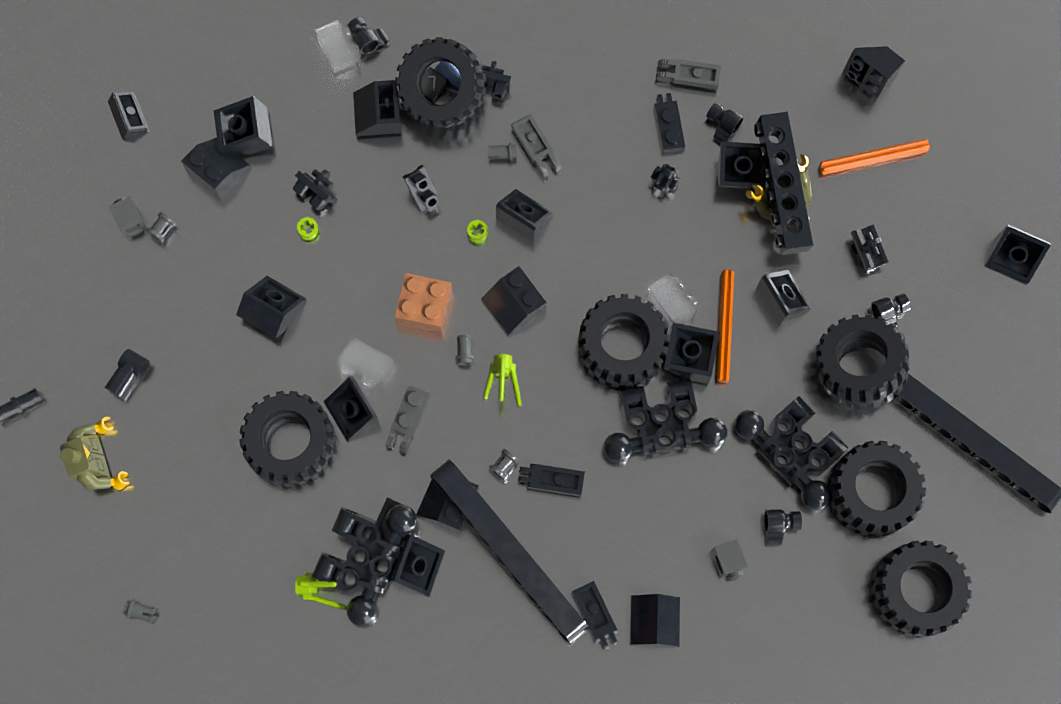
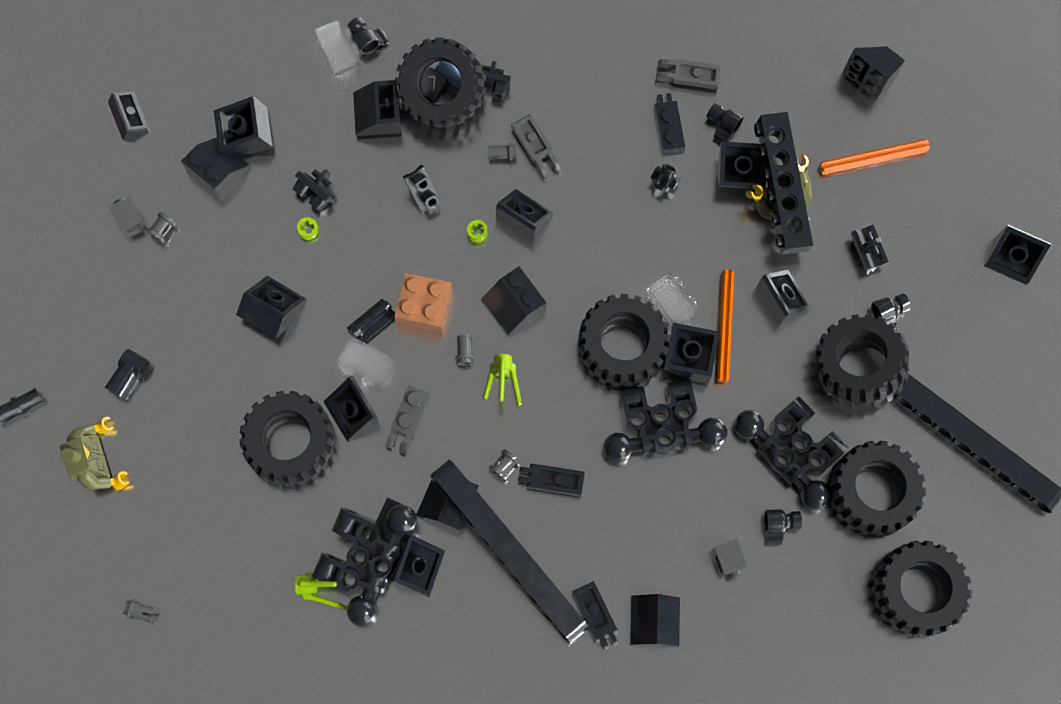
none -> black hinge [347,298,396,345]

